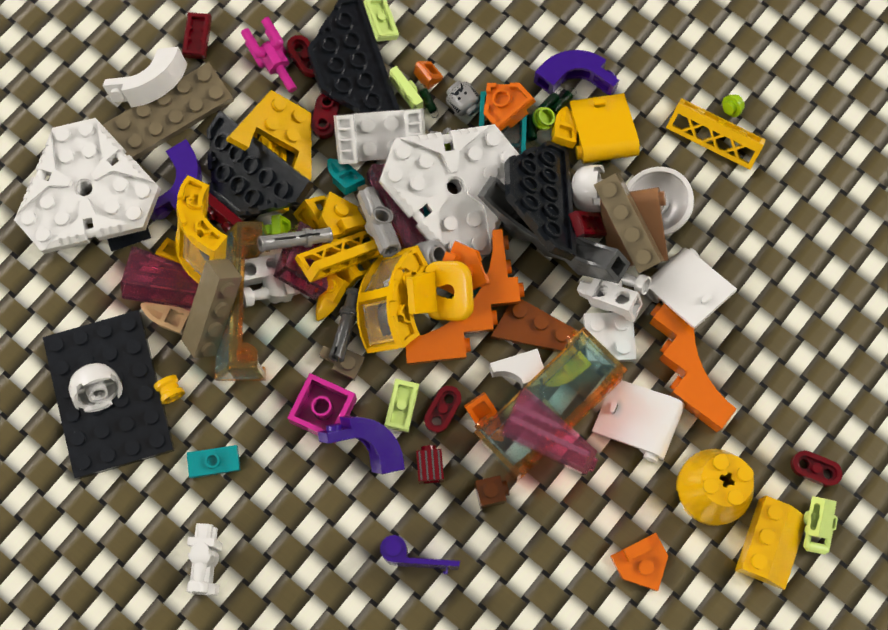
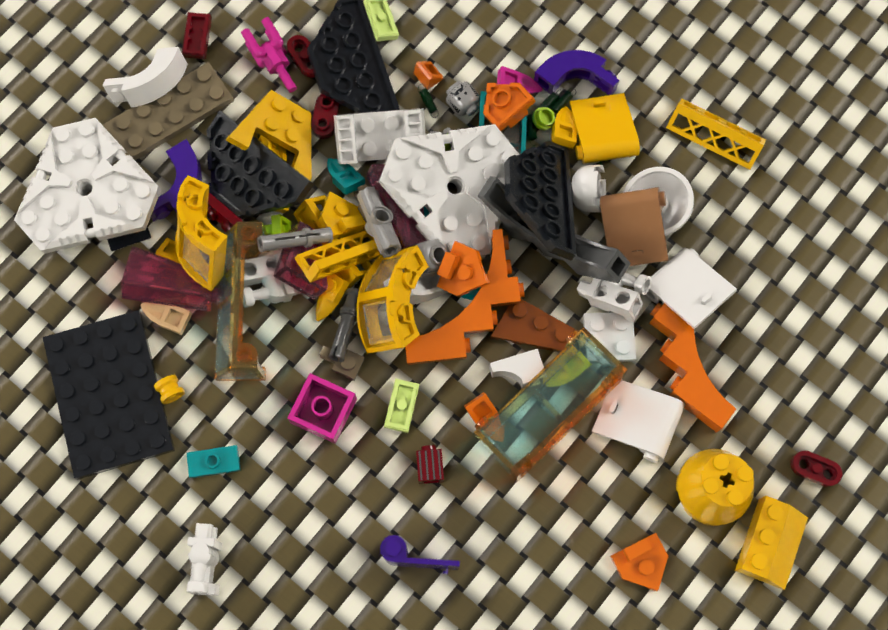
white cylinder [68,363,123,413] -> none
dark tan brick [181,259,242,358] -> none
dark purple arch [318,416,405,474] -> none
yellowish green plate [389,66,423,109] -> none
yellow piece [406,261,474,321] -> none
dark red plate [424,386,461,434] -> none
reddish brown brick [474,475,510,509] -> none
clear pink slope [500,388,598,475] -> none
dark red plate [569,211,607,239] -> none
dark tan brick [594,173,664,274] -> none
lime plate [722,94,745,118] -> none
yellowish green piece [803,496,838,555] -> none
none -> dark pink plate [497,66,543,94]

